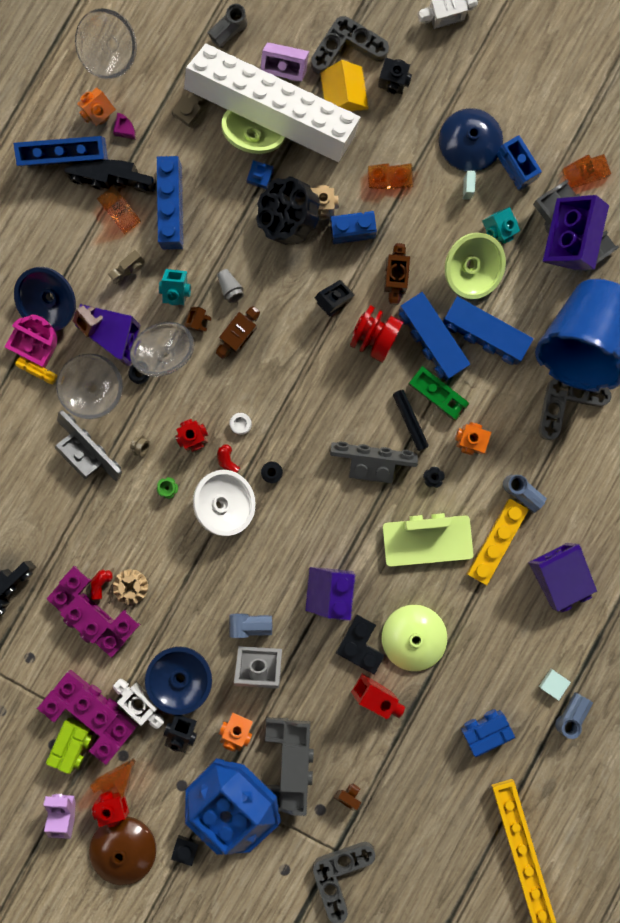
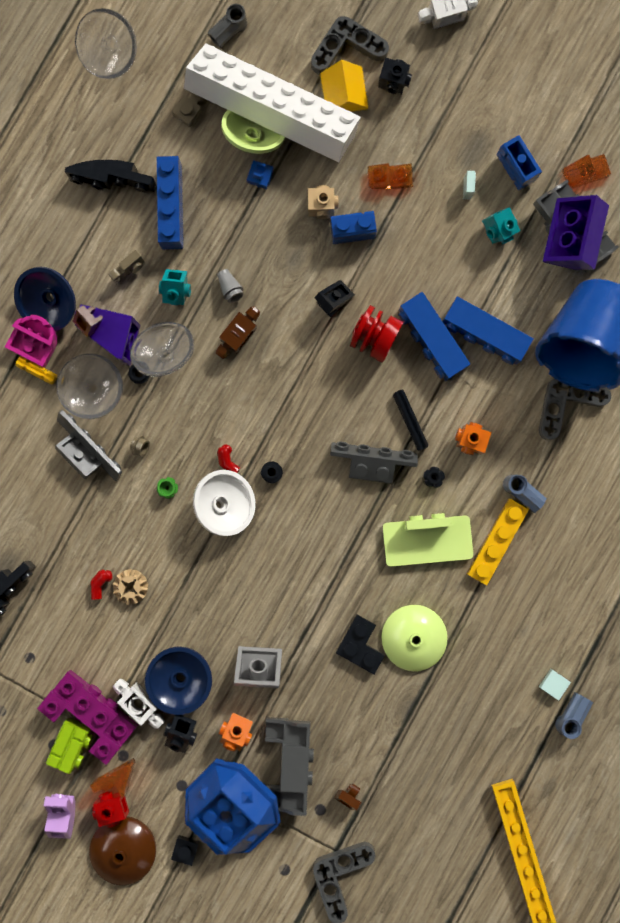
blue brick [13,136,108,167] -> none
magenta bracket [46,566,141,658] -> none
orange brick [77,88,116,126] -> none
clear orange slope [97,186,141,234] -> none
magenta tile [113,113,136,140] -> none
red brick [175,419,208,452] -> none
reddish brown tile [183,307,212,331] -> none
sand blue piece [229,614,273,638] -> none
white tile [230,413,252,435] -> none
black connector [256,176,320,245] -> none
lavender brick [260,42,309,81] -> none
dark purple slope [305,567,355,620] -> none
red torso [351,673,405,719] -> none
reddish brown piece [384,243,410,305] -> none
green plate [408,366,469,421] -> none
dark blue dish [439,108,503,172] -> none
yellowish green dish [444,233,506,299] -> none
blue brick [461,709,515,758] -> none
dark purple slope [528,543,597,612] -> none

